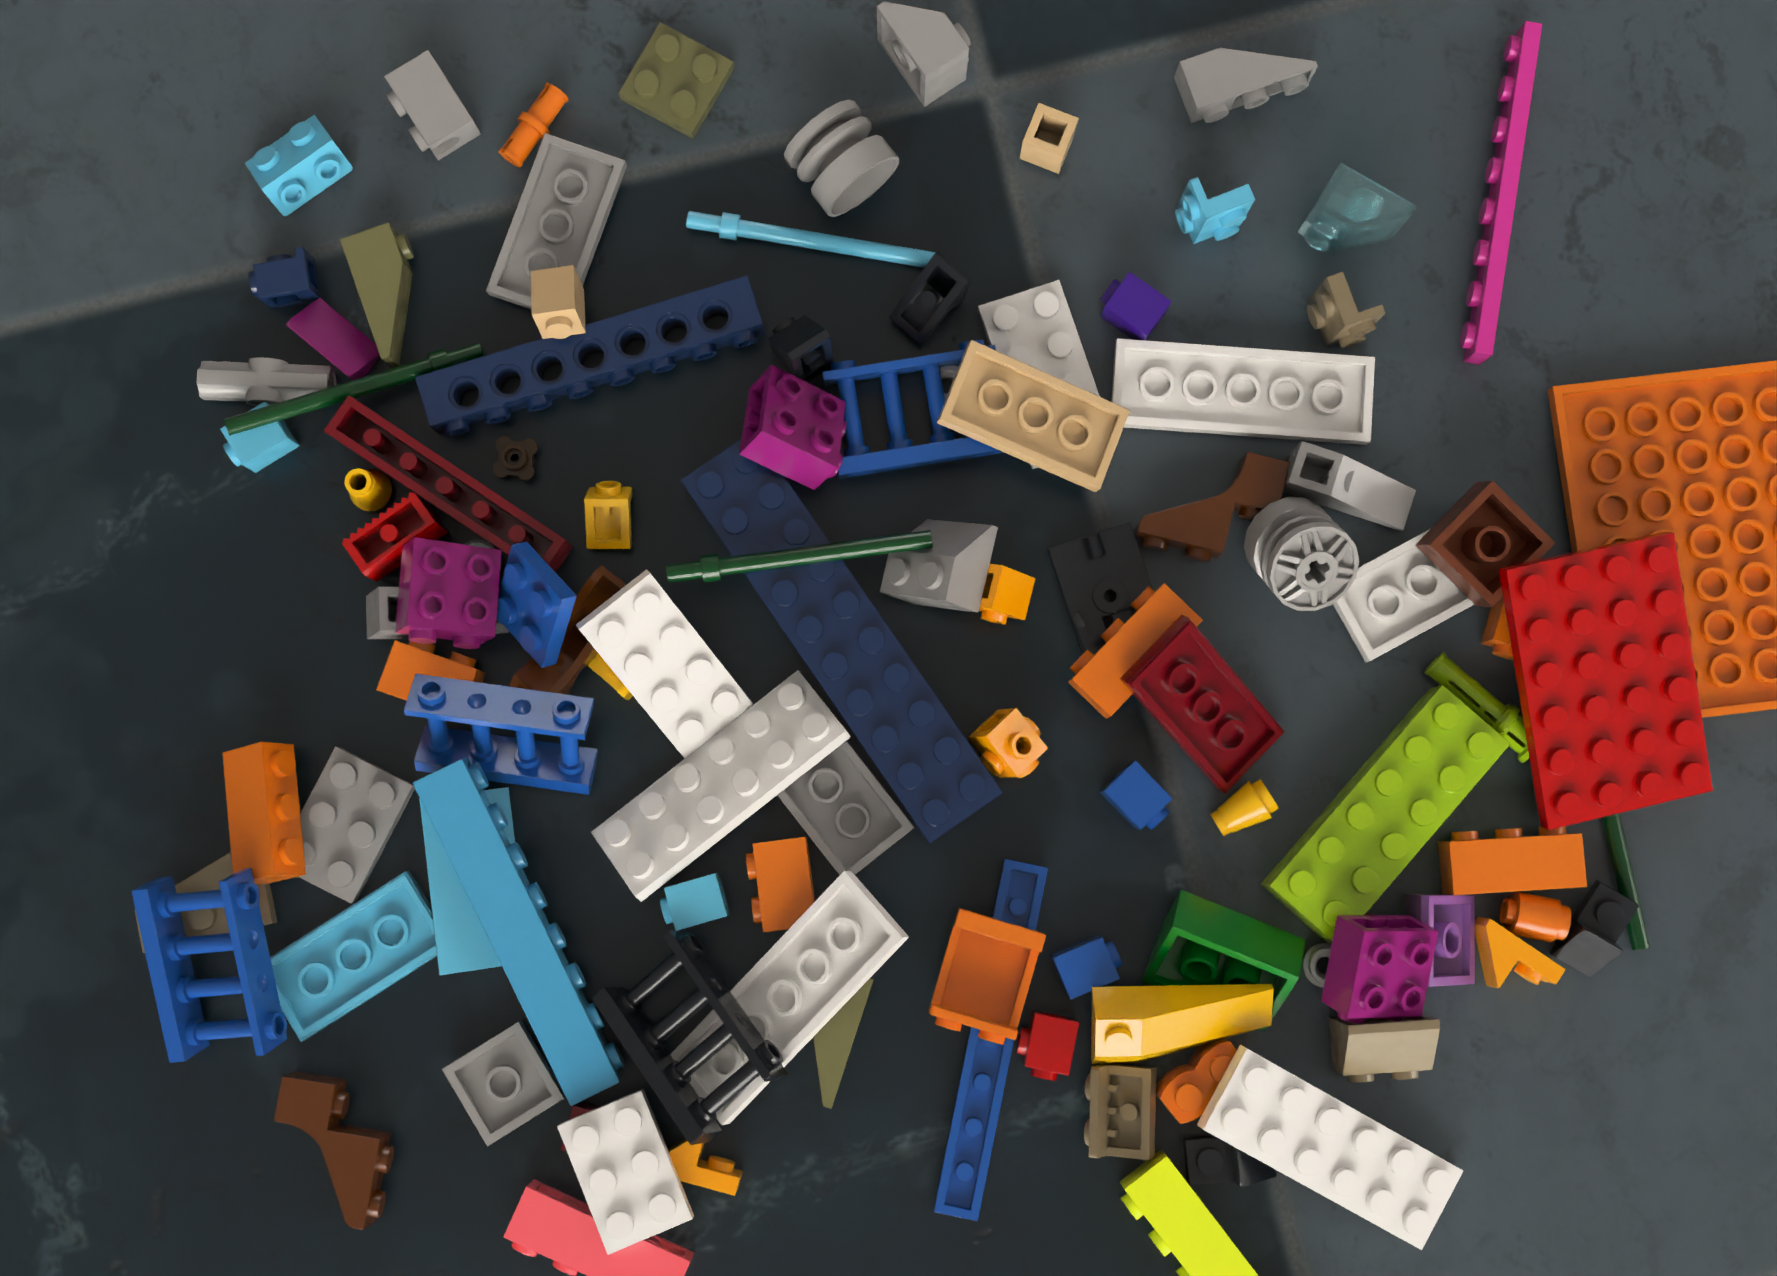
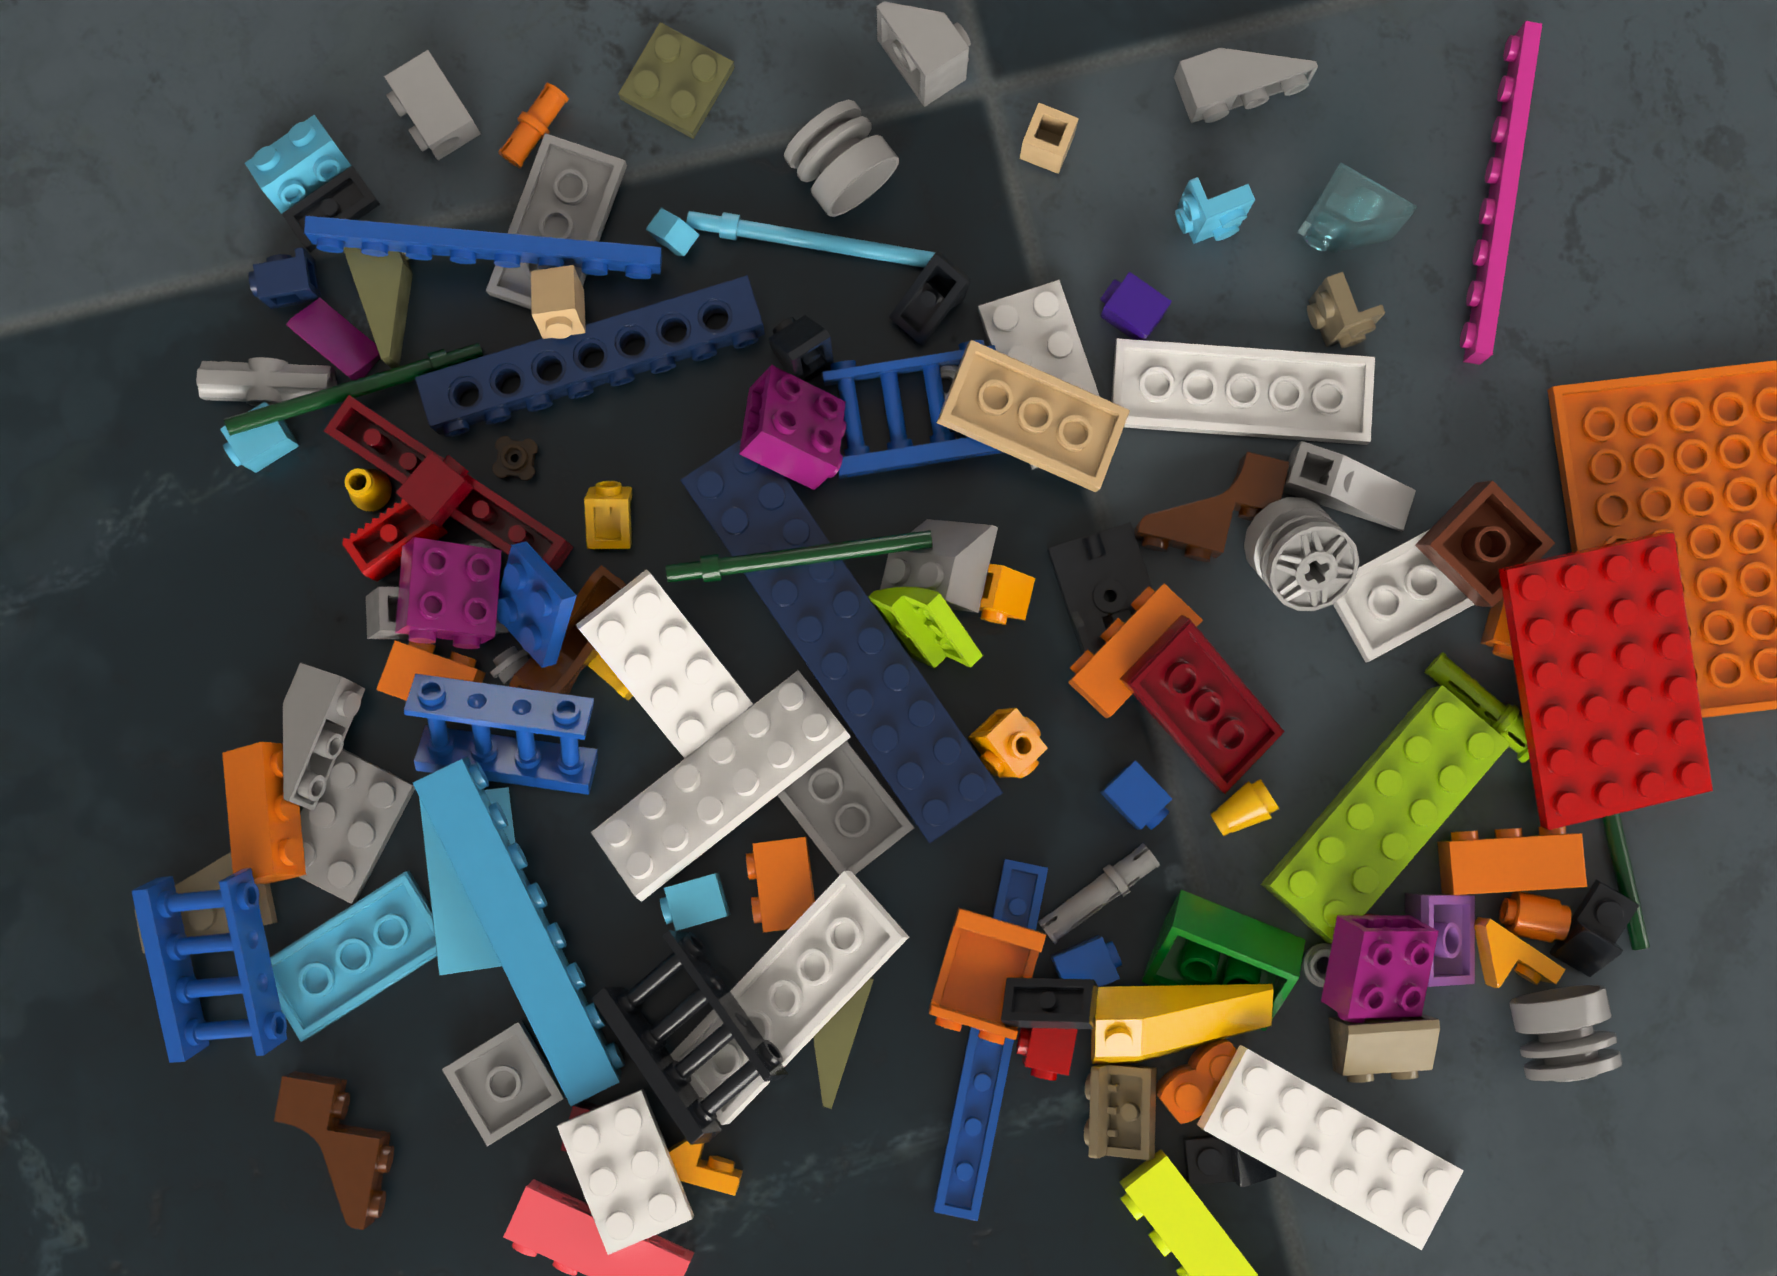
none -> black plate [282,166,380,253]
none -> light grey slope [283,663,365,811]
none -> blue plate [304,216,662,279]
none -> dark red brick [396,452,474,528]
none -> light grey plate [490,646,530,685]
none -> medium azure piece [646,208,700,256]
none -> lime slope [868,587,983,669]
none -> black plate [1001,978,1098,1029]
none -> light grey pin [1038,843,1160,944]
none -> light grey wheel [1509,985,1623,1082]

